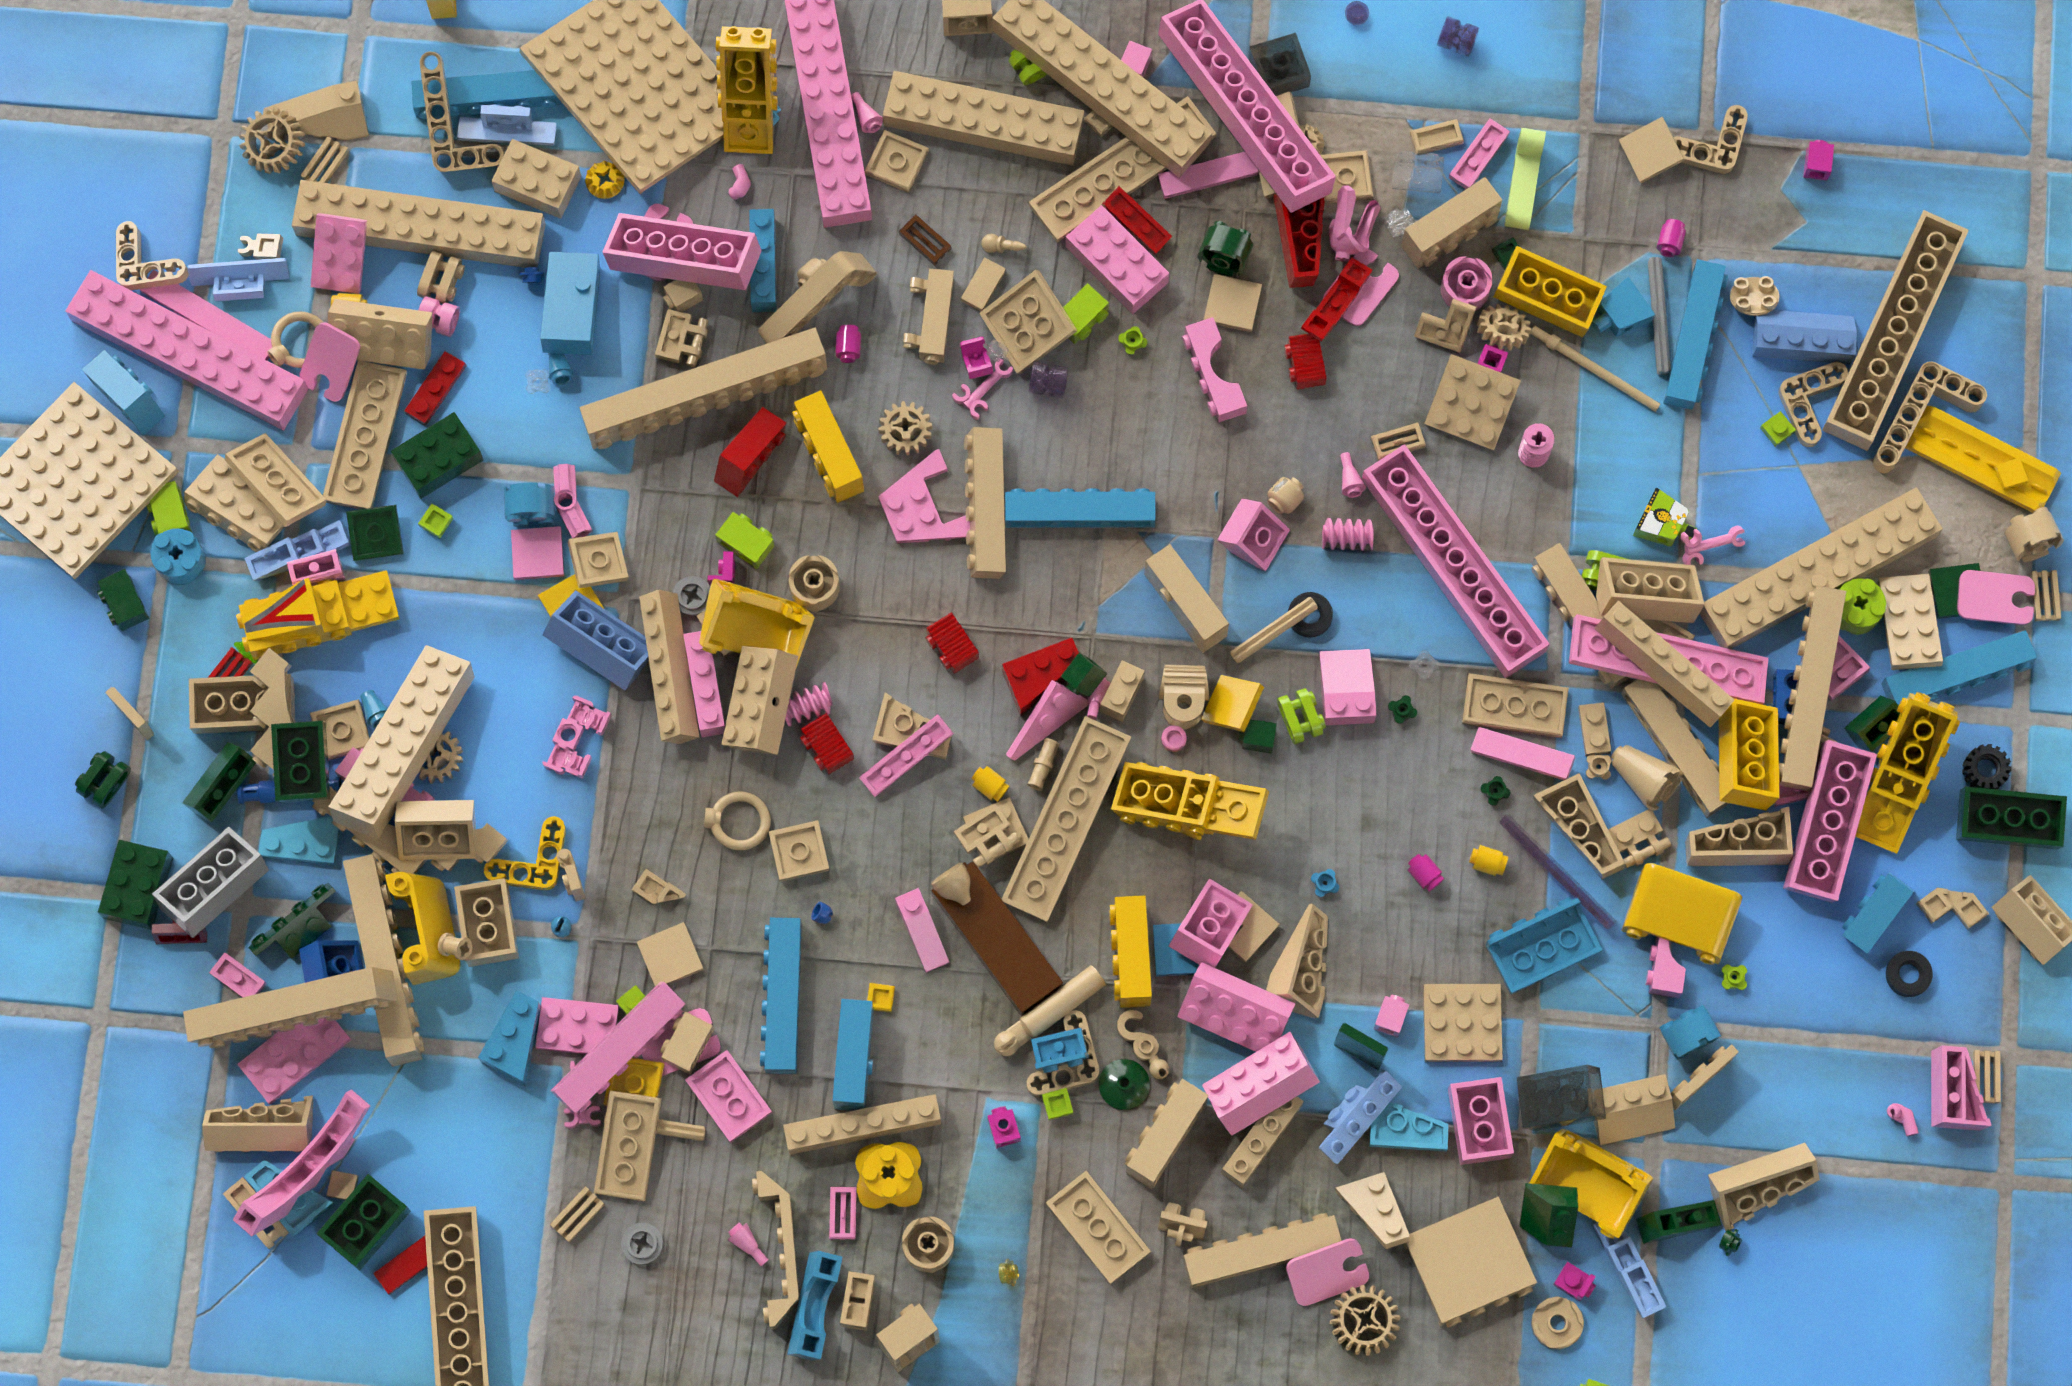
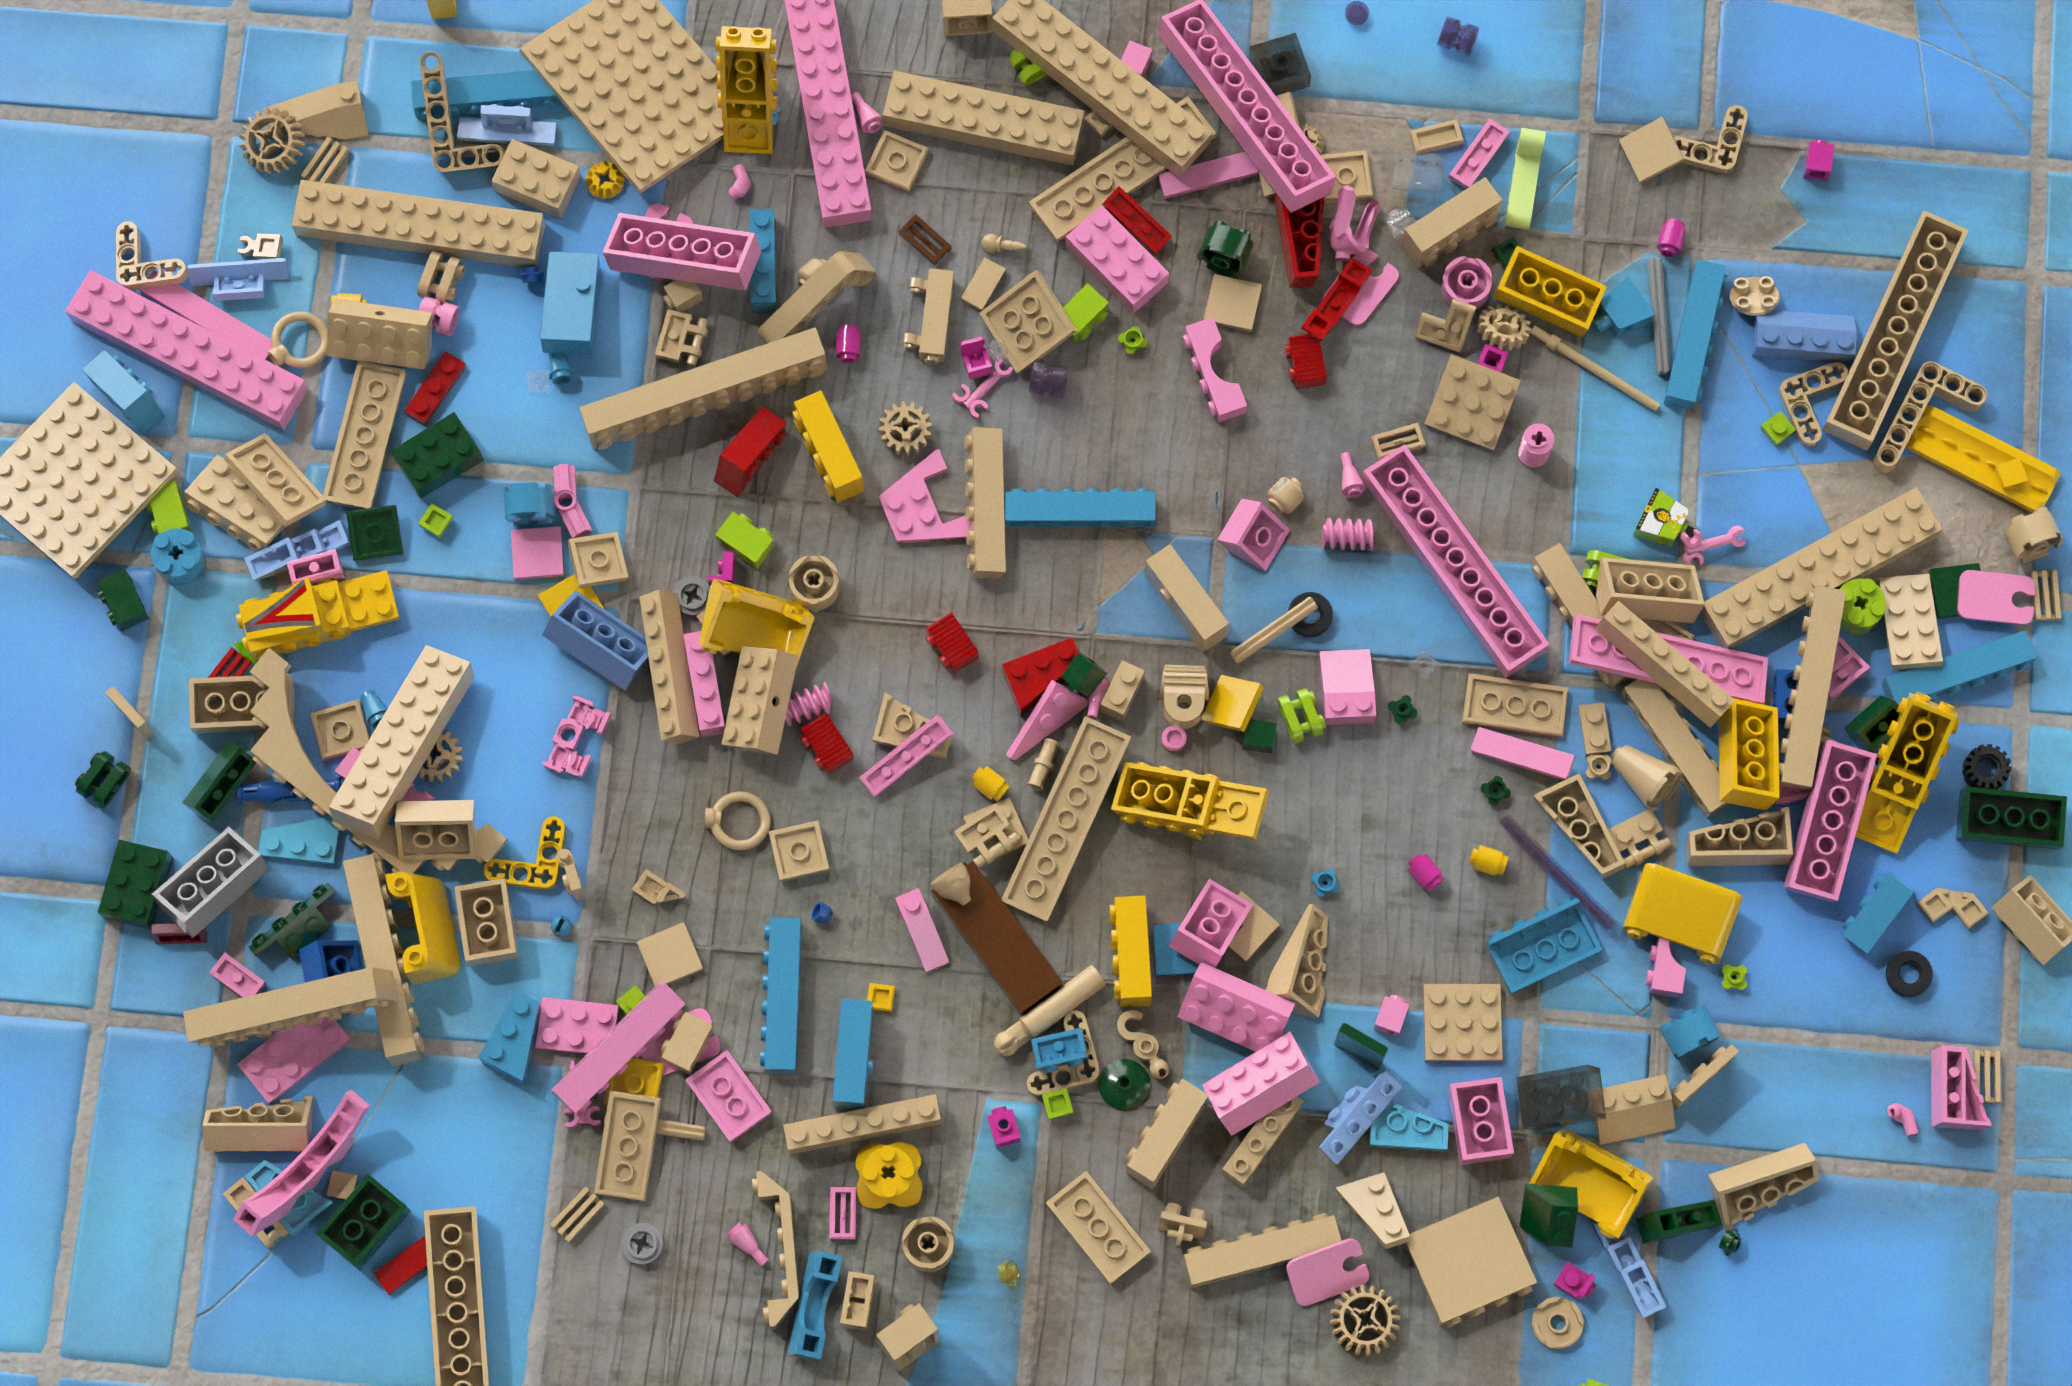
dark green brick [271,721,330,803] -> none
bright pink piece [299,323,360,402] -> none
bright pink plate [310,213,367,294] -> none
tan bush [438,933,472,960] -> none

